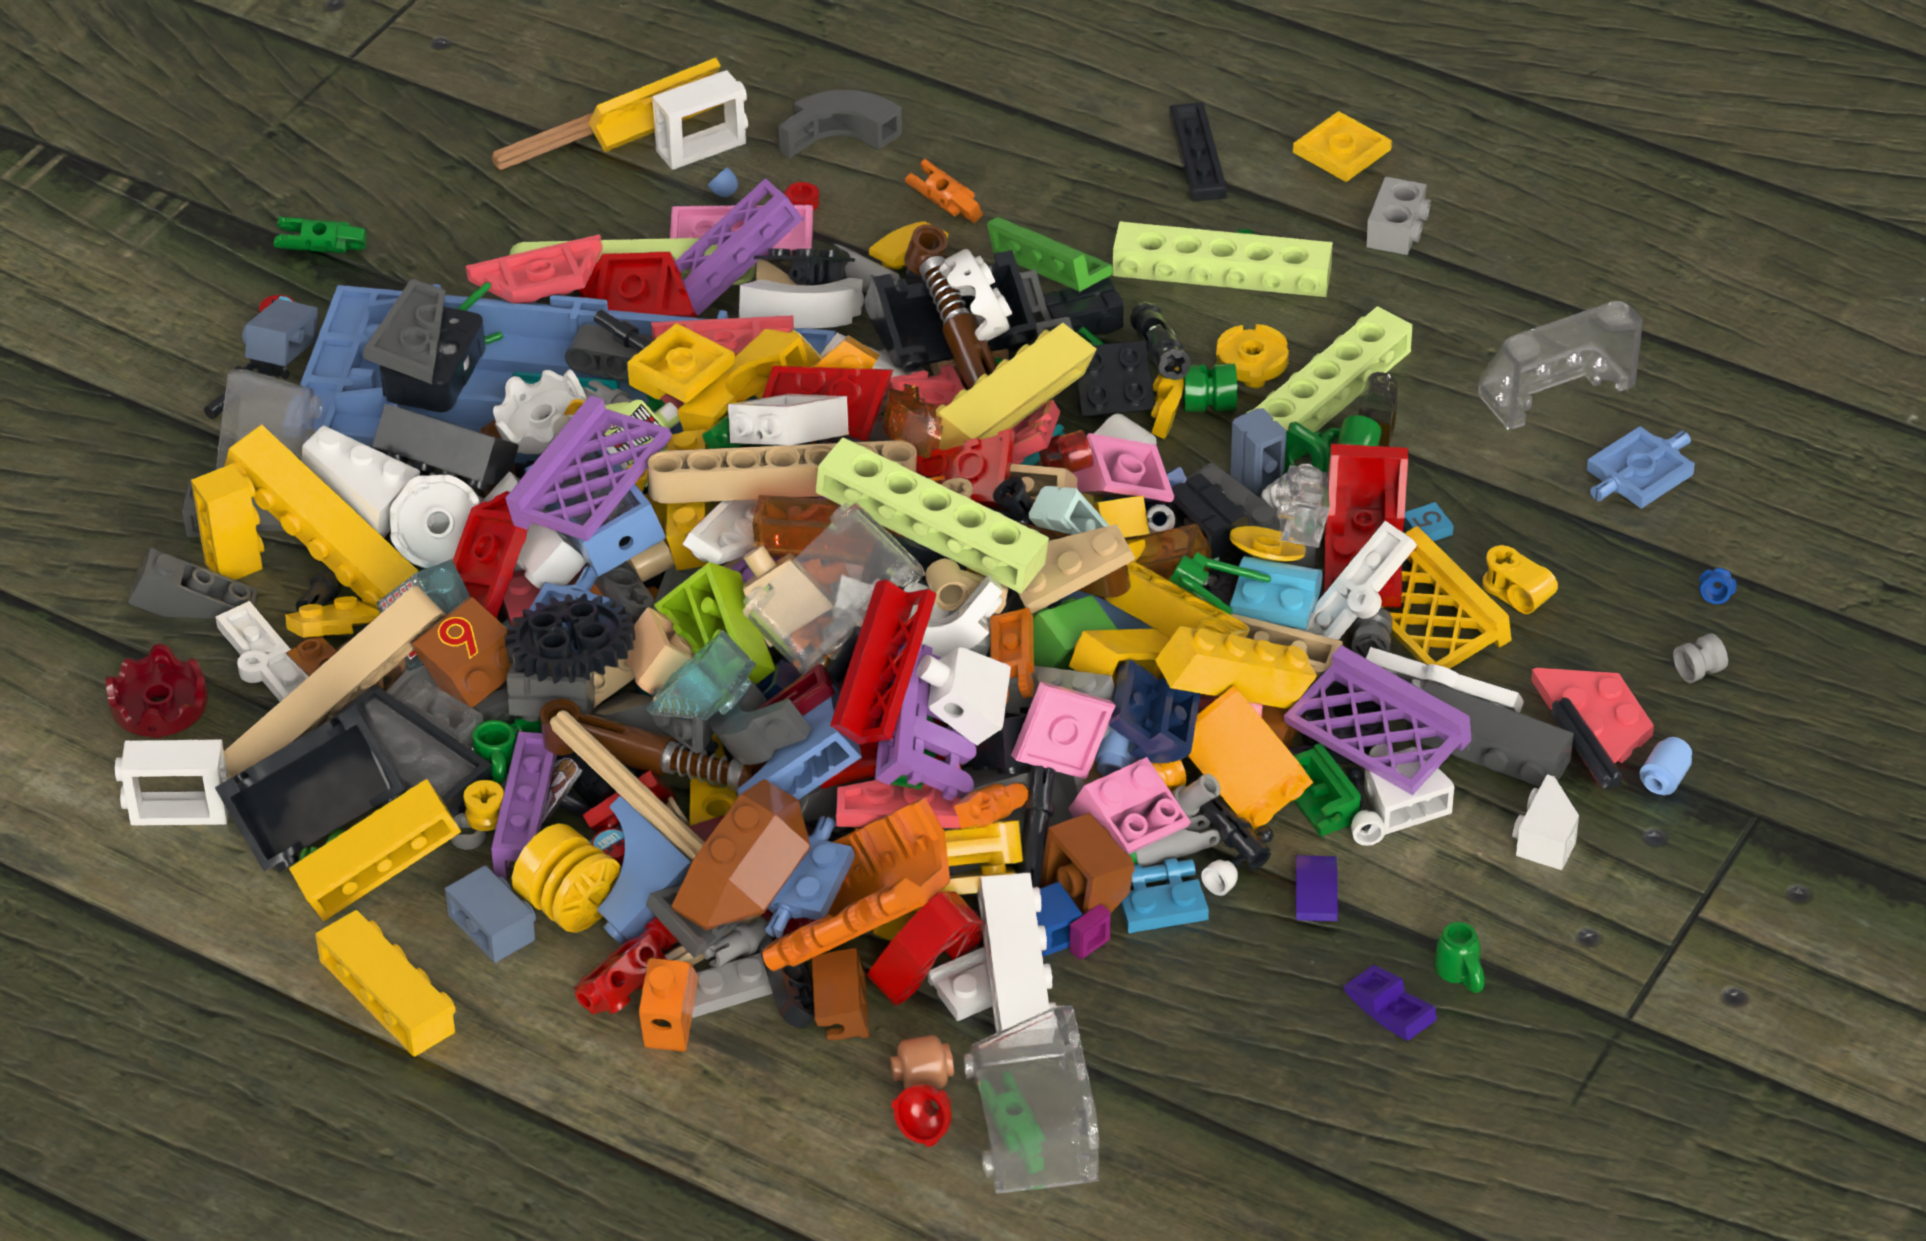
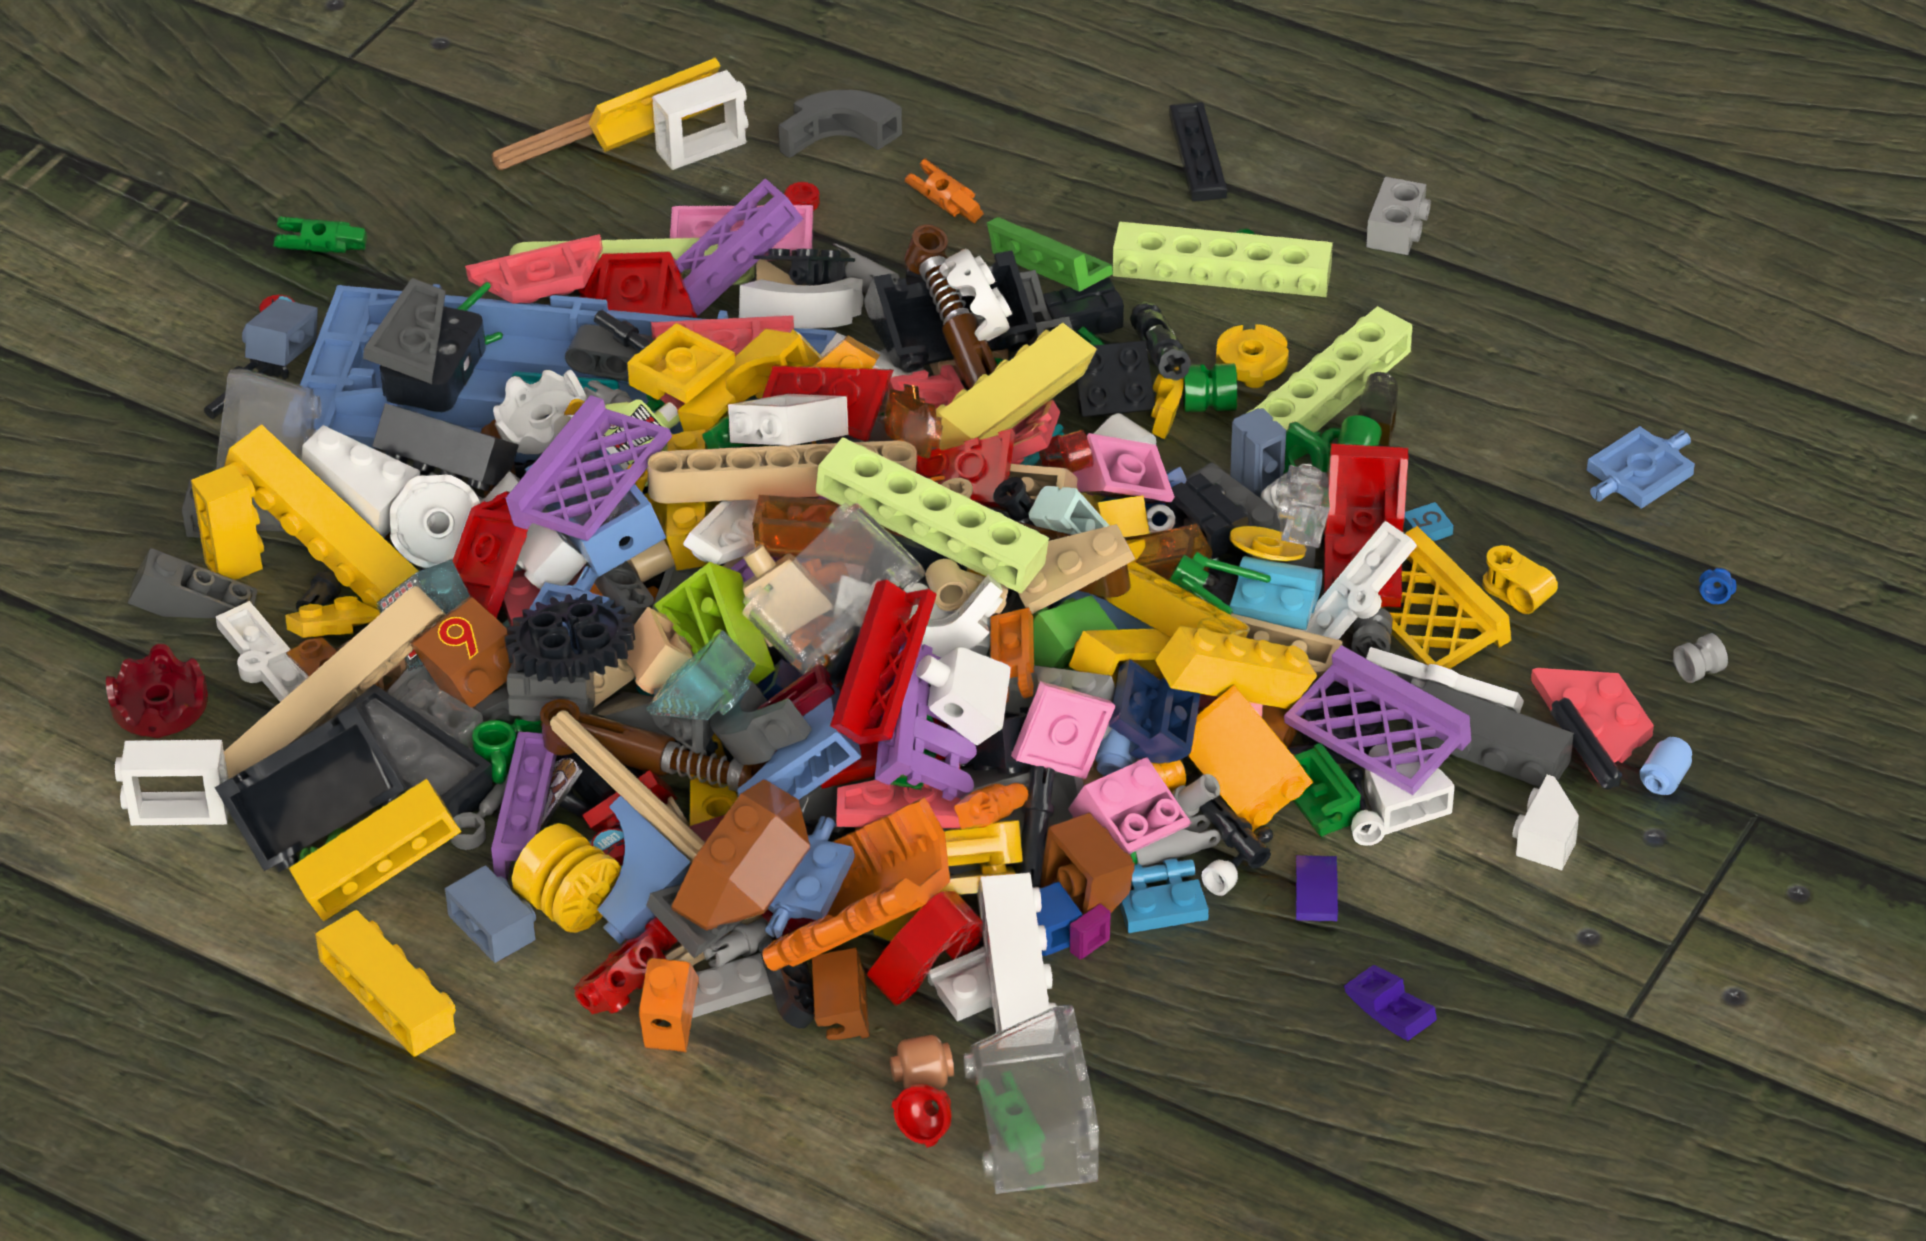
yellow wheel [463,780,504,831] -> none
medium blue hinge [707,167,738,197] -> none
yellow slope [868,221,948,269] -> none
yellow plate [1293,111,1392,182] -> none
green piece [1434,922,1485,993] -> none
clear windscreen [1478,301,1643,431] -> none

